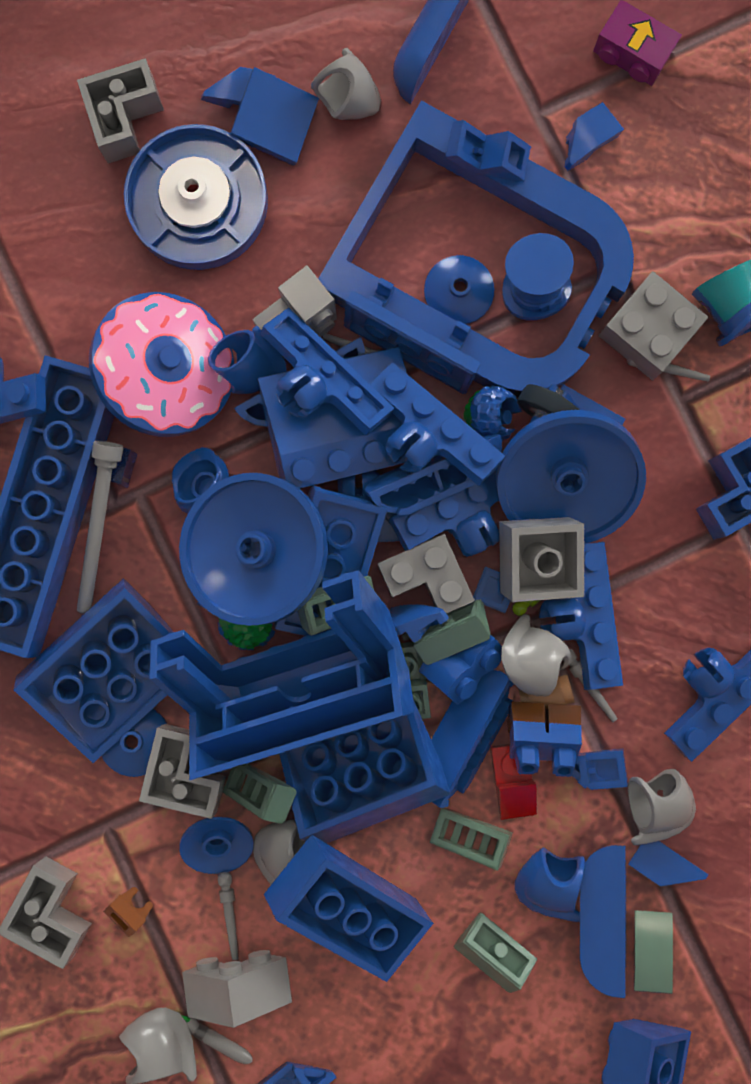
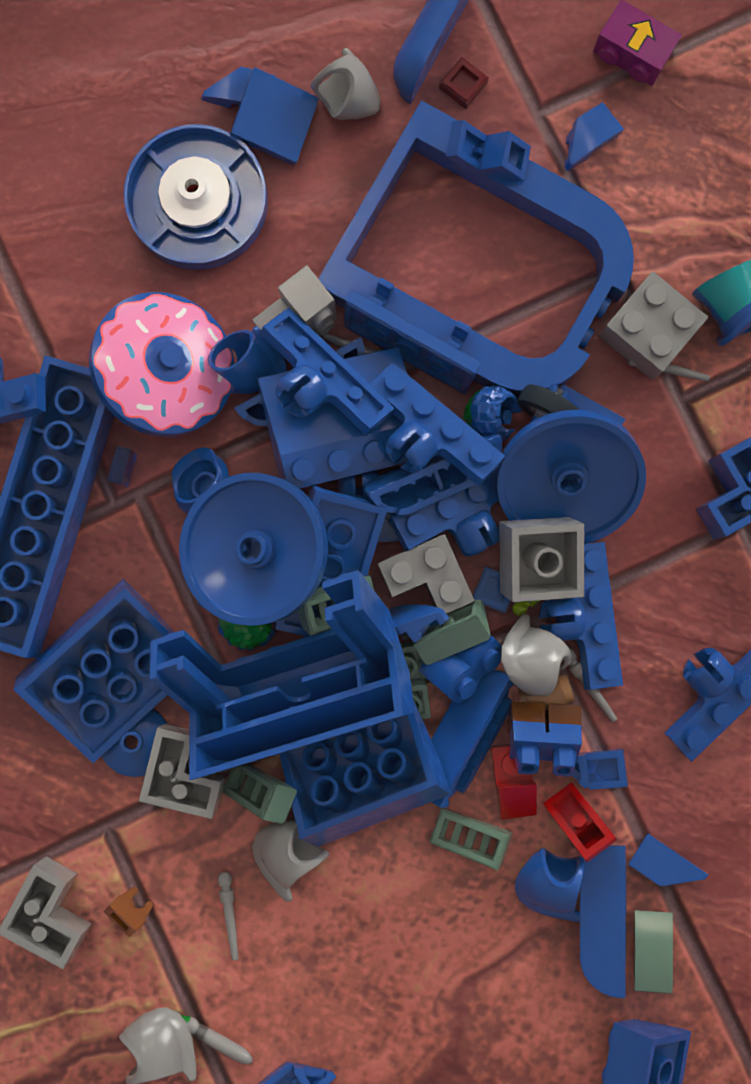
light grey brick [77,58,164,163] -> none
light grey piece [77,441,123,614] -> none
blue dish [179,817,254,874] -> none
light grey brick [182,950,292,1028] -> none
blue brick [264,834,434,982] -> none
blue dish [424,255,495,325] -> none
sand green slope [454,912,537,993] -> none
blue hat [502,233,574,320] -> none
light grey piece [628,769,696,845] -> none
none -> dark red tile [439,56,489,109]
none -> red slope [543,782,617,862]

